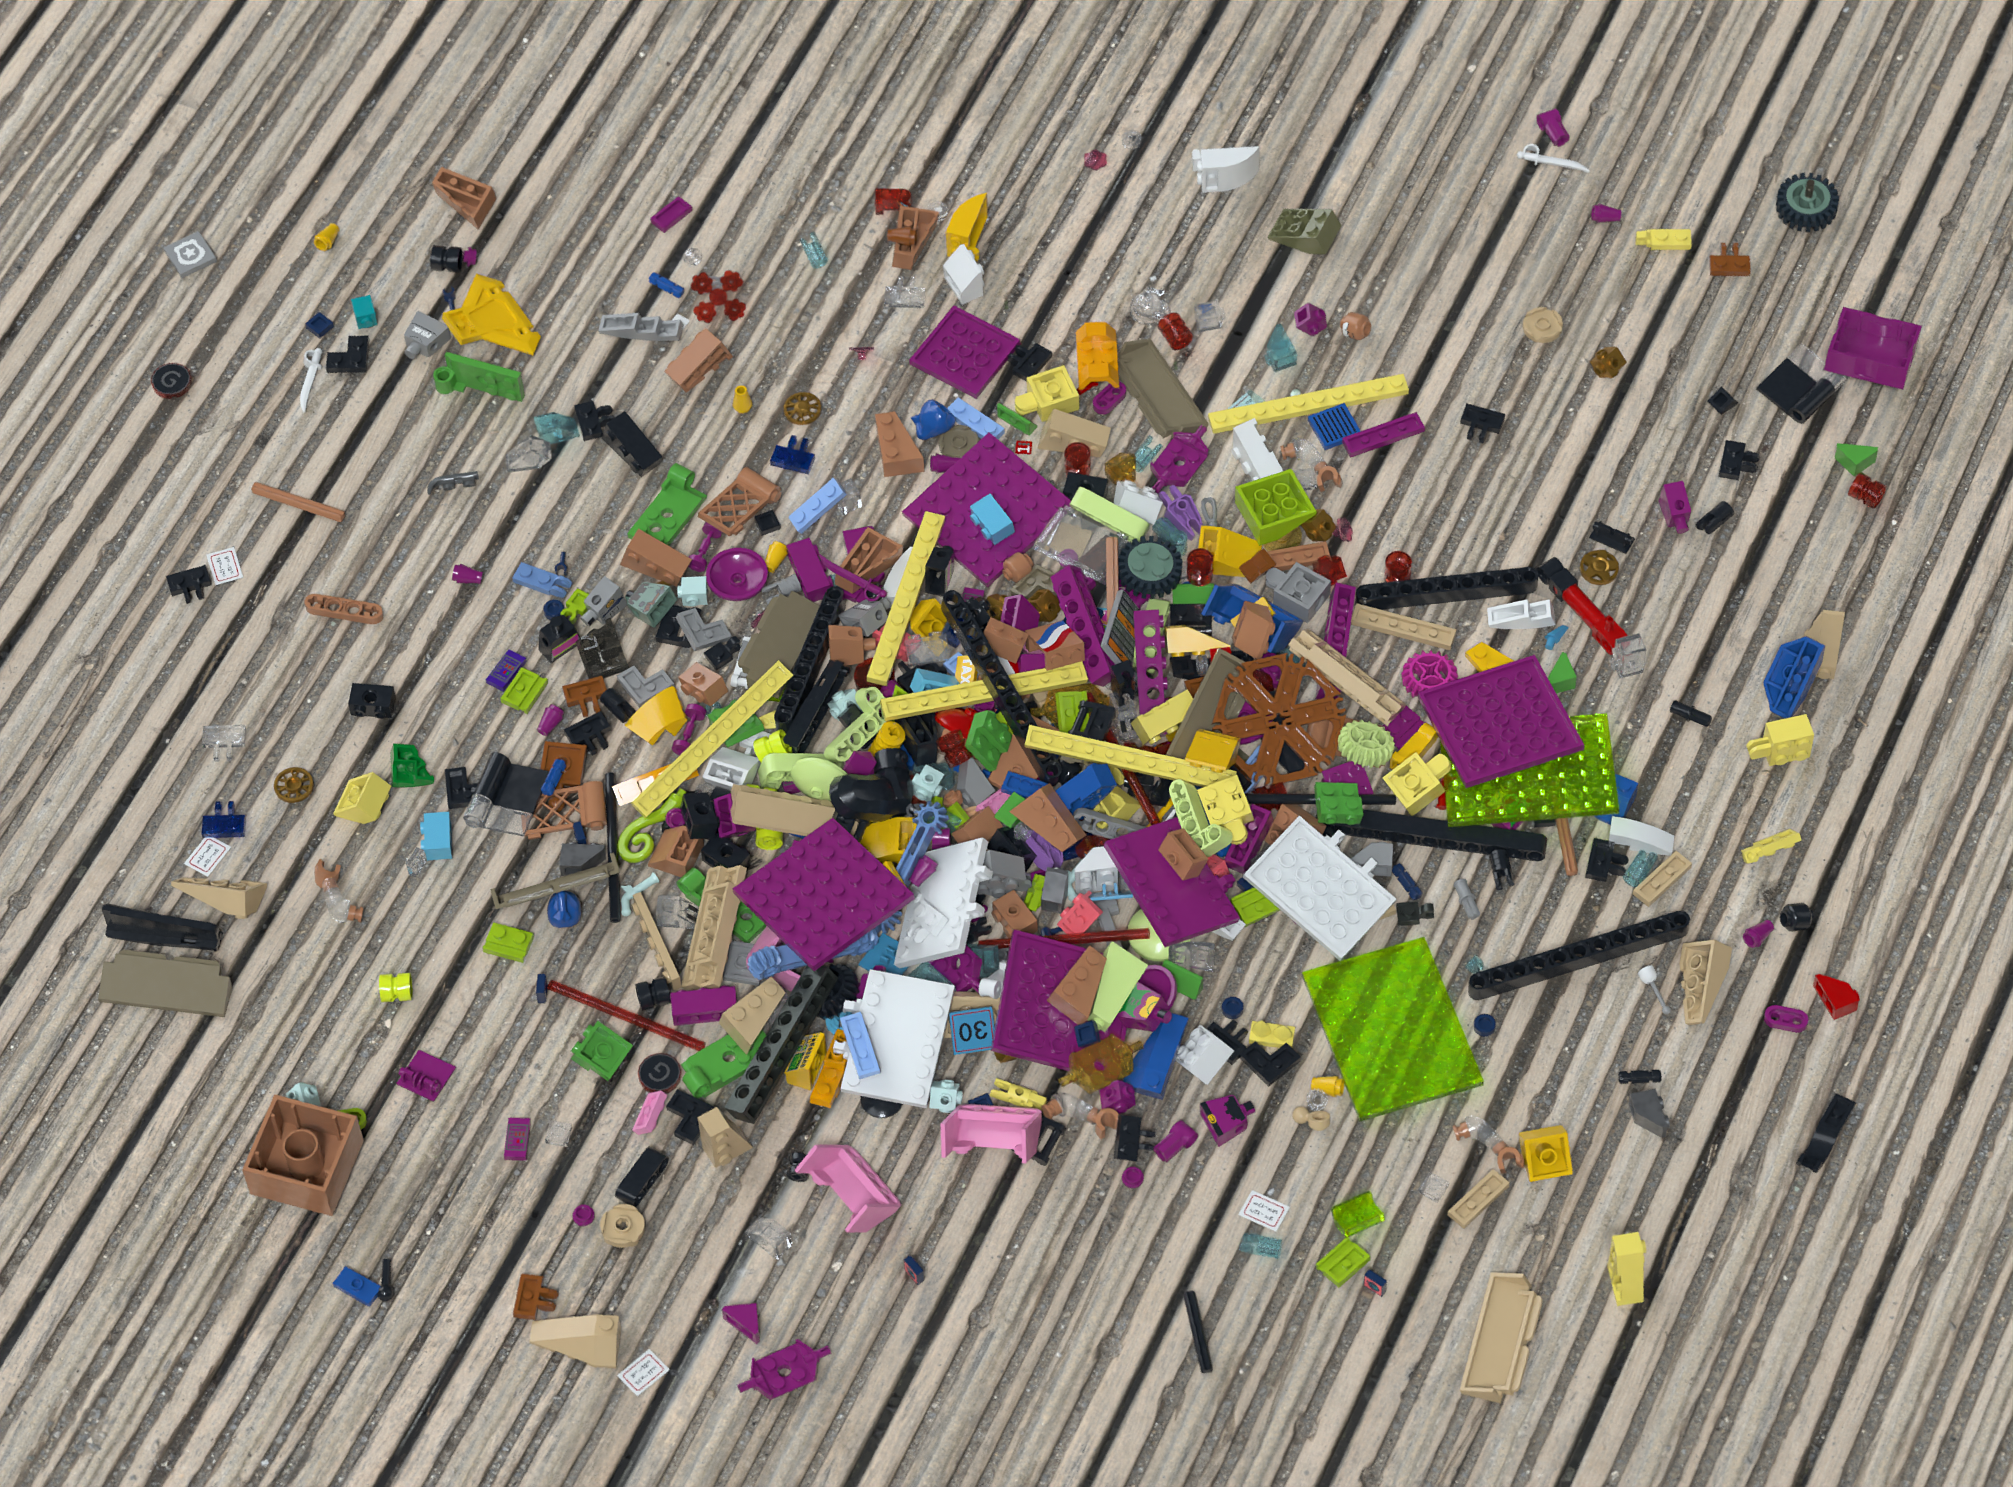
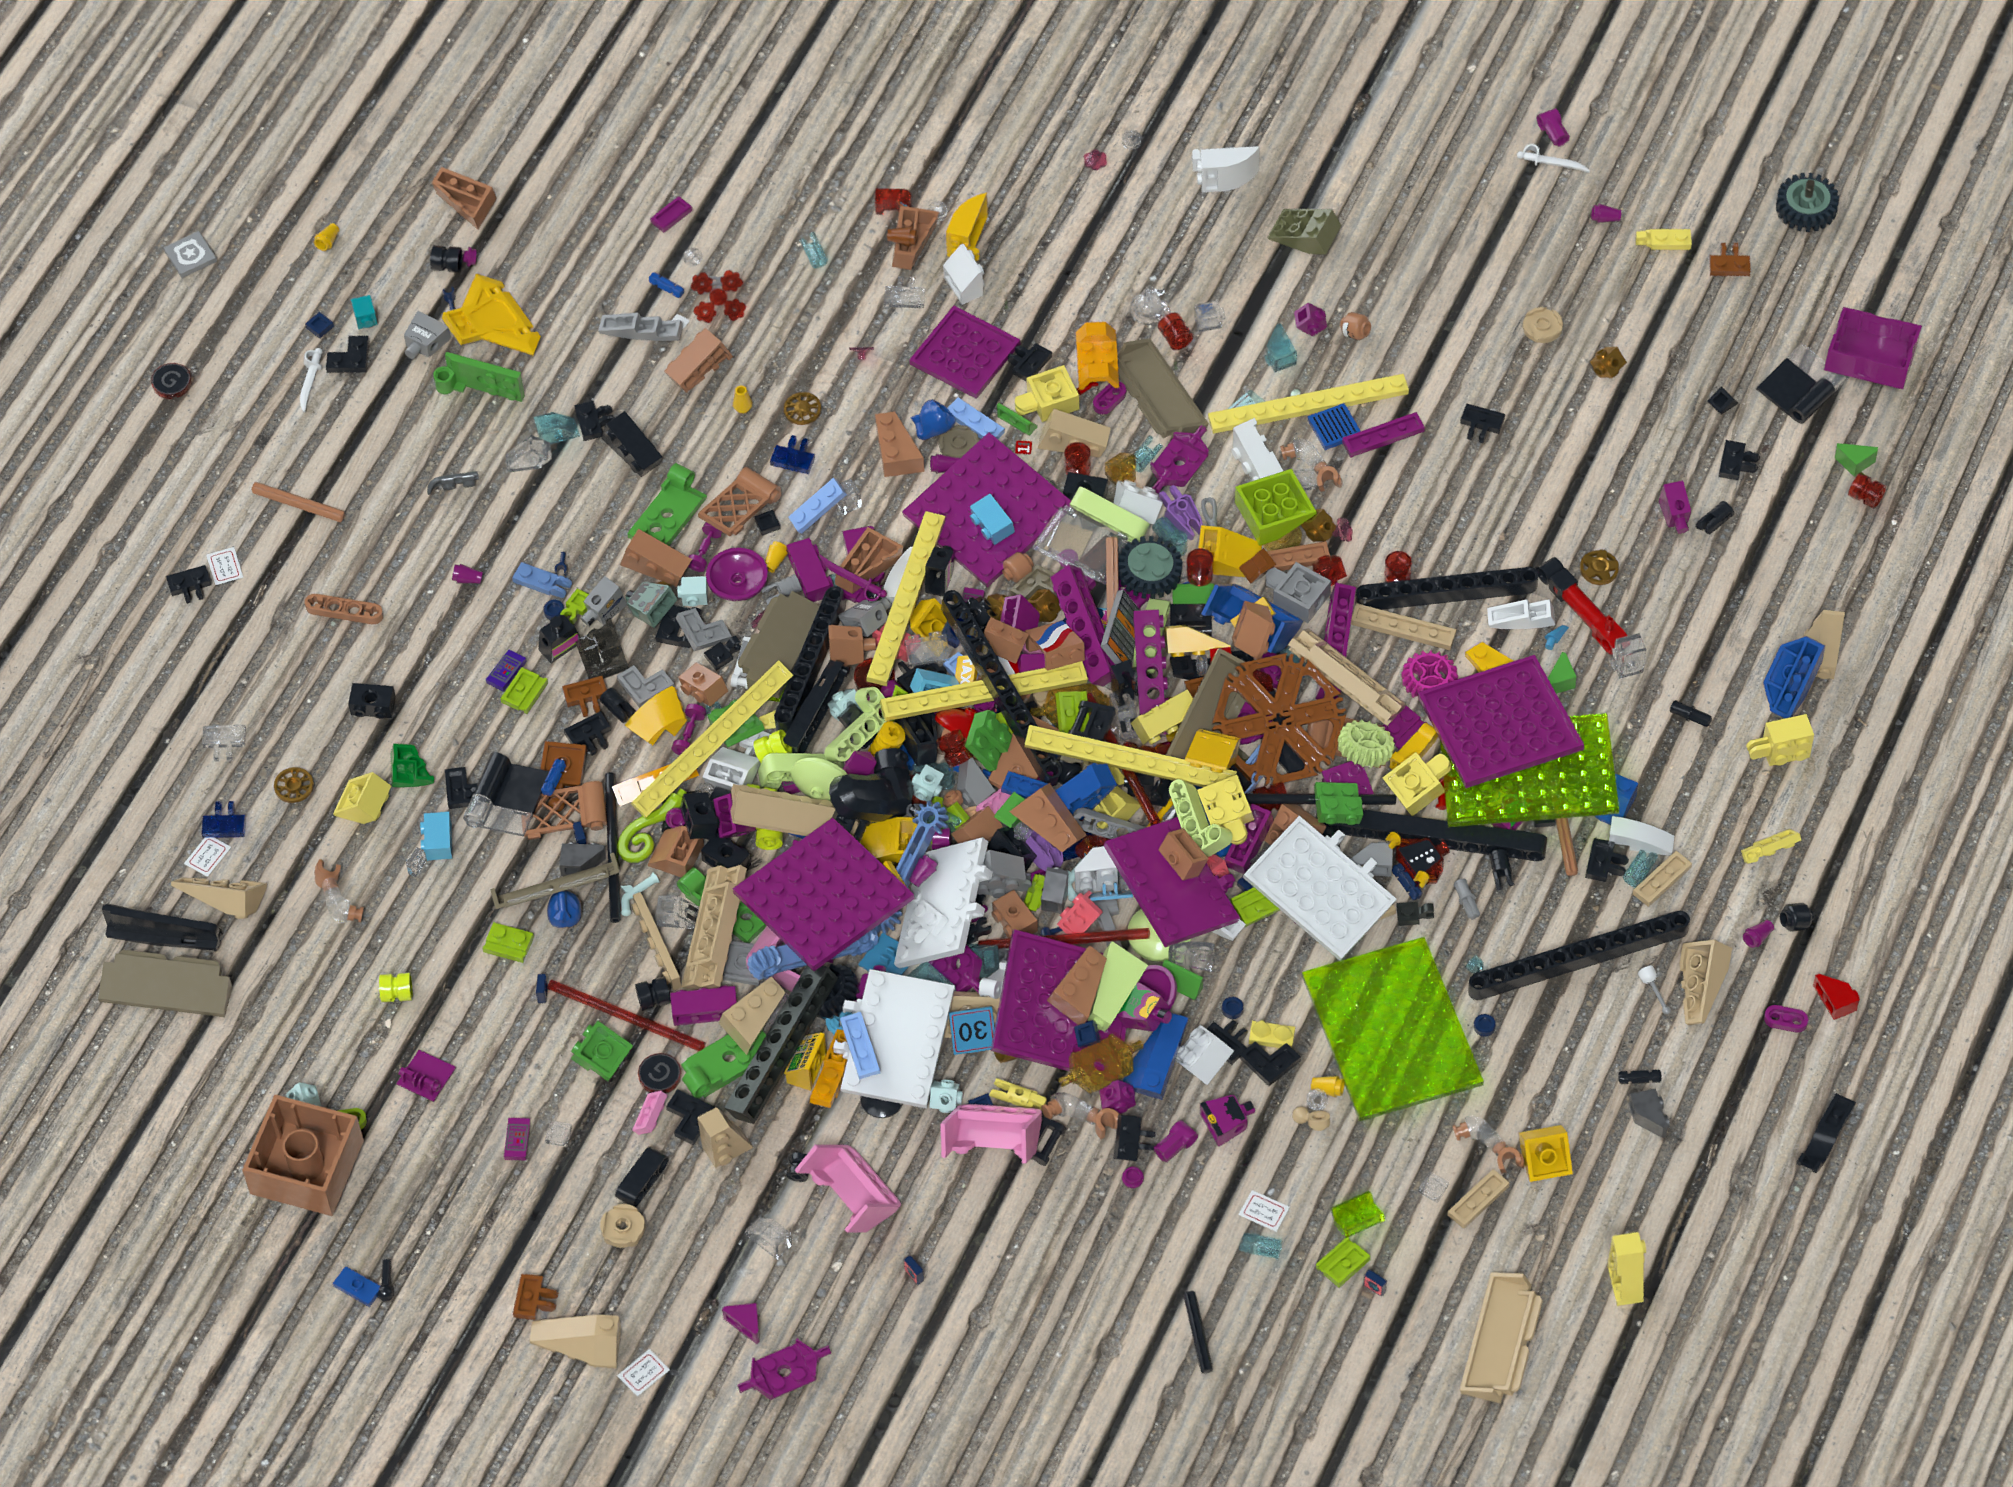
magenta cone [537,704,564,737] -> none
magenta plate [572,1205,595,1226] -> none
black hinge [1589,521,1635,554] -> none
none -> torso [1385,832,1450,888]

